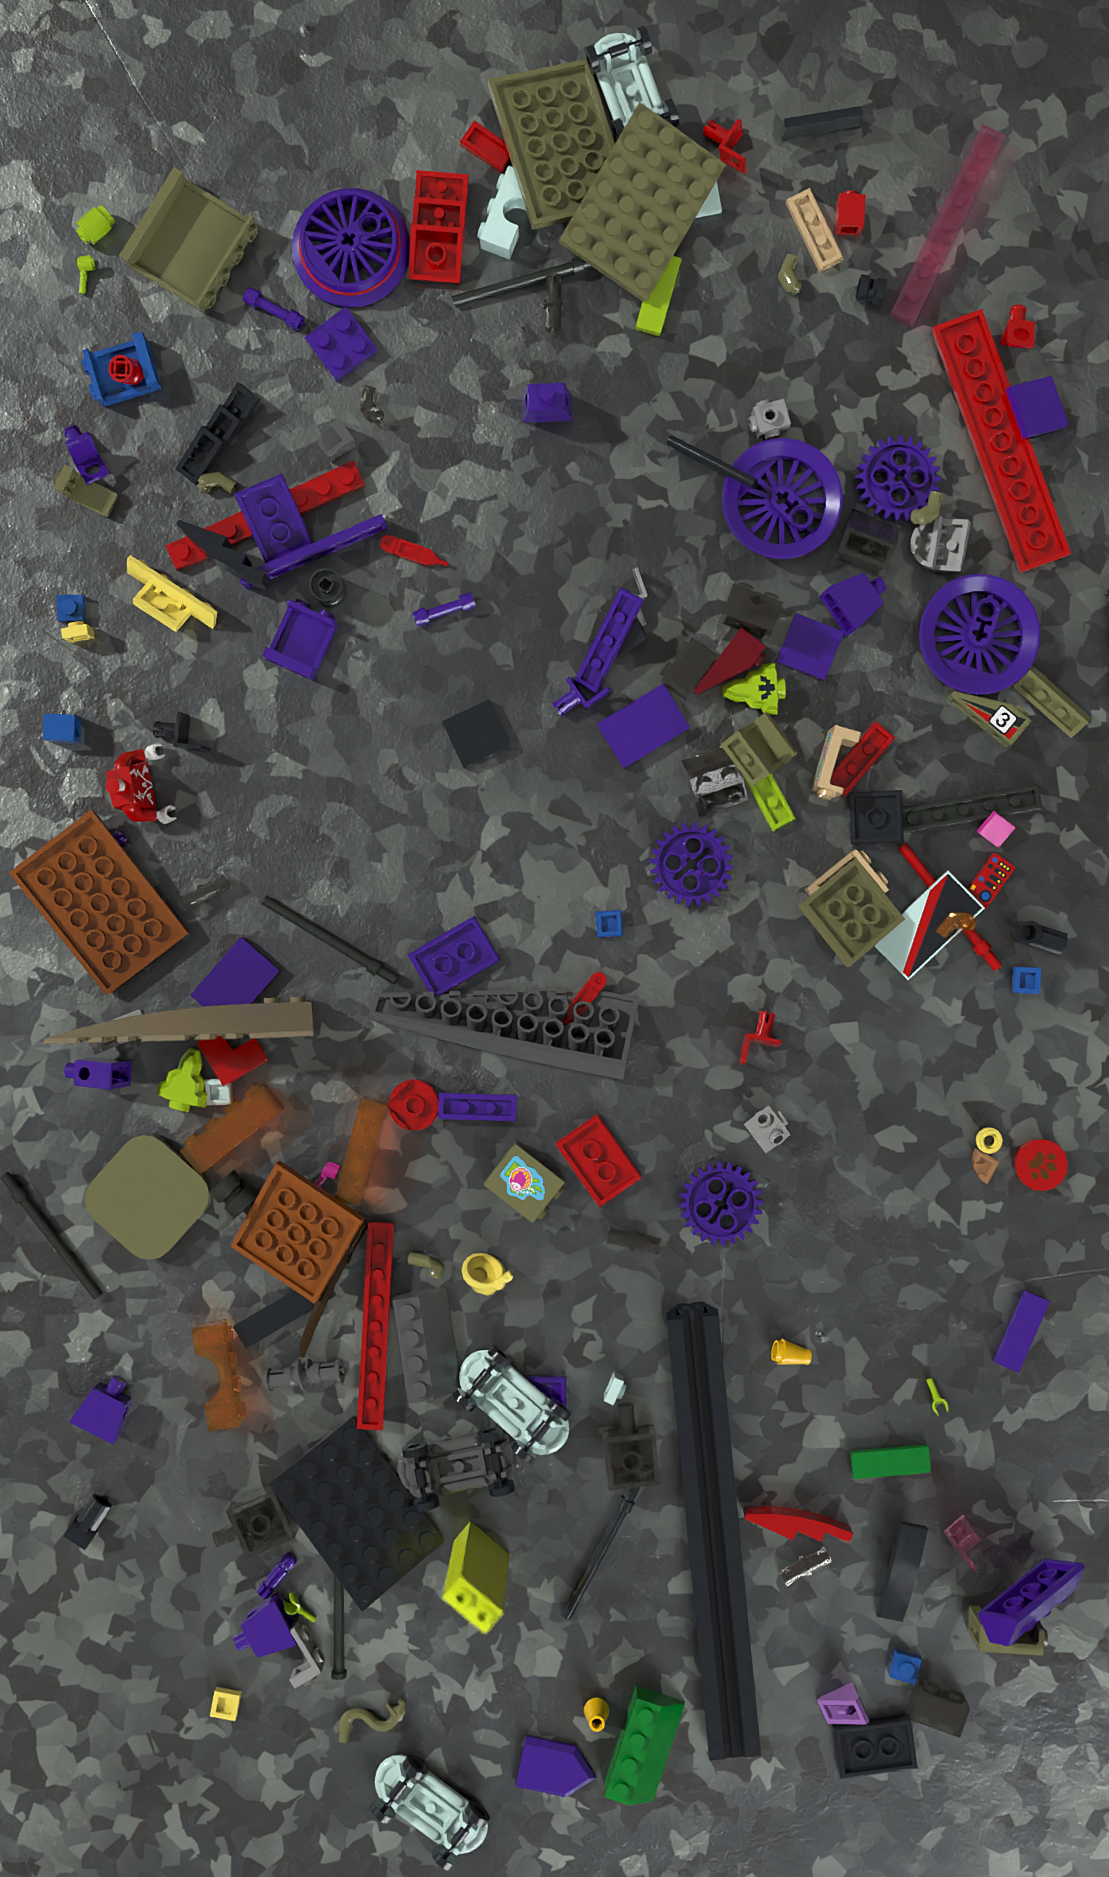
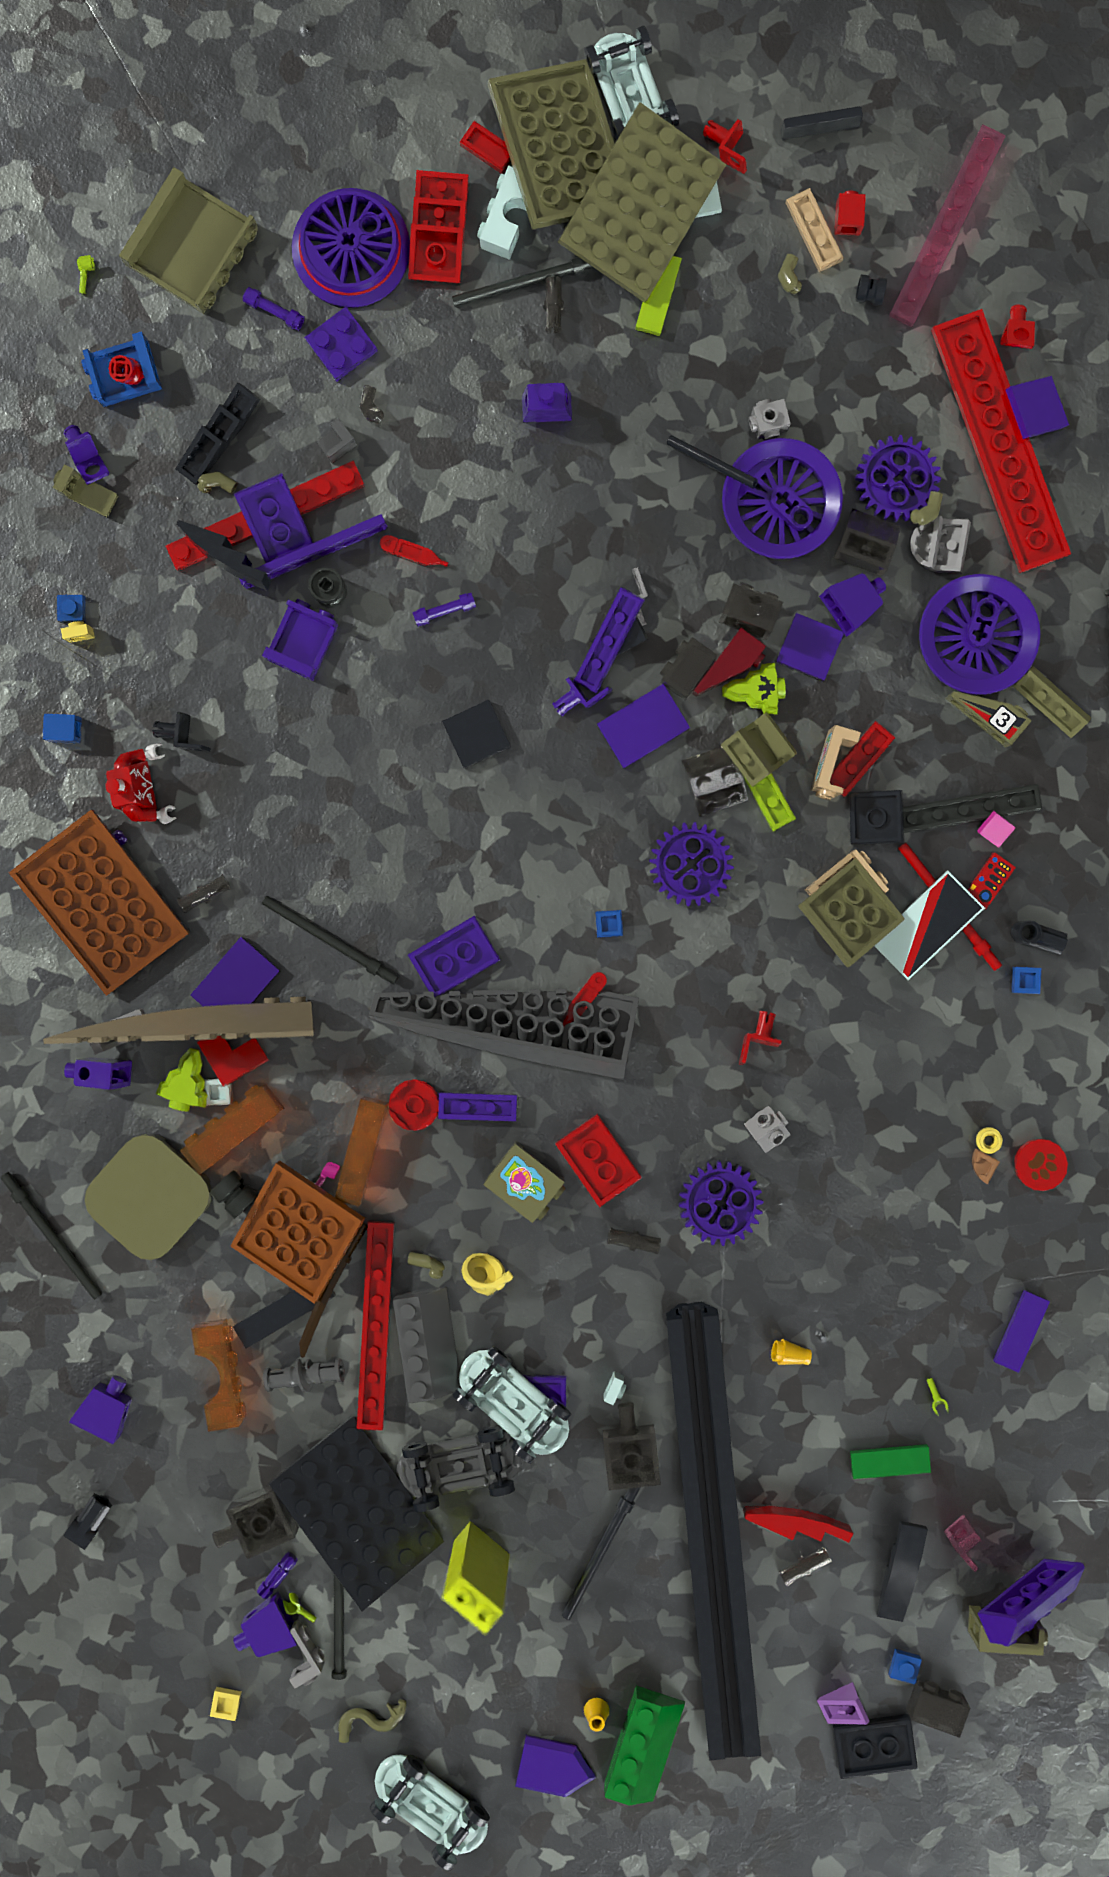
lime brick [75,205,115,245] -> none
light yellow bracket [127,555,217,632] -> none
clear orange arm [935,912,976,939] -> none

